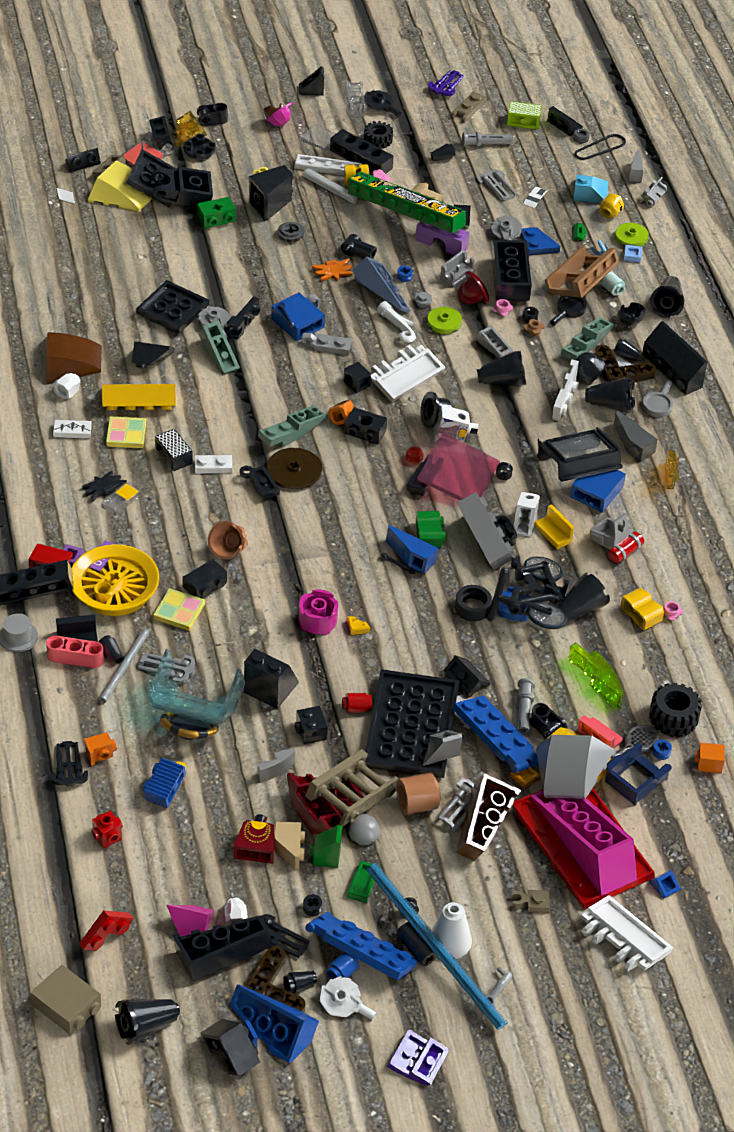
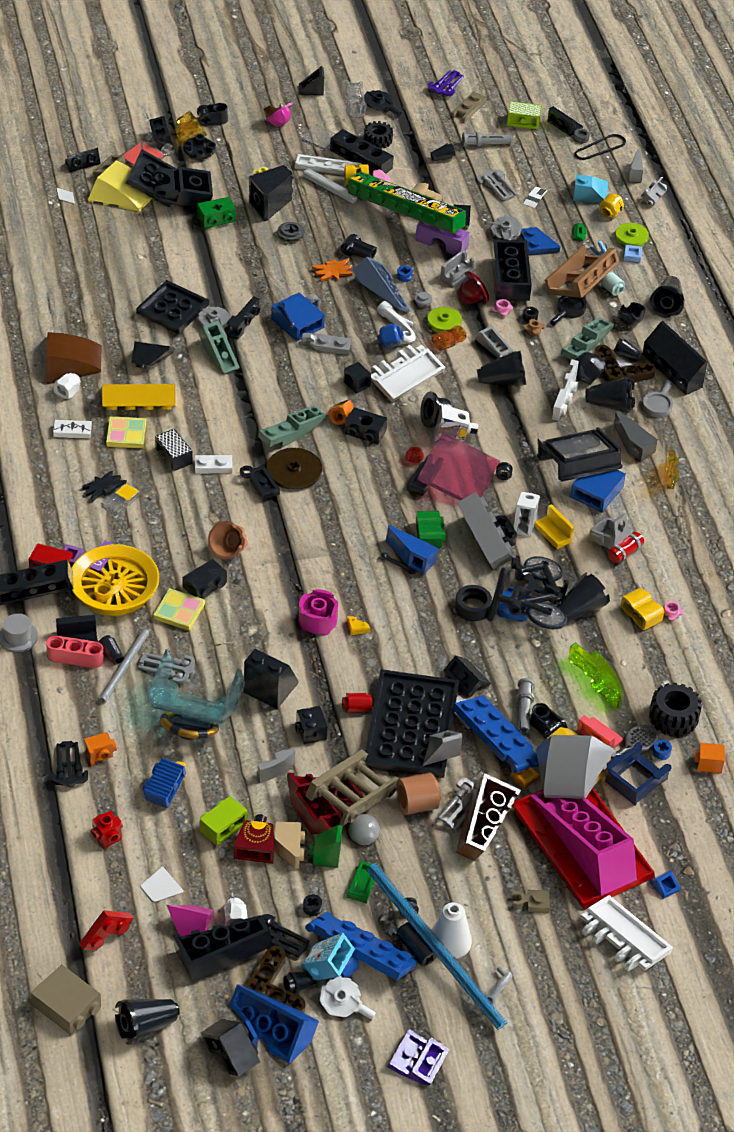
none -> white sticker [141,866,184,902]
none -> lime brick [200,796,248,846]
none -> medium azure torso [300,933,355,980]
none -> blue head [377,323,404,349]
none -> clear orange plate [431,325,467,351]

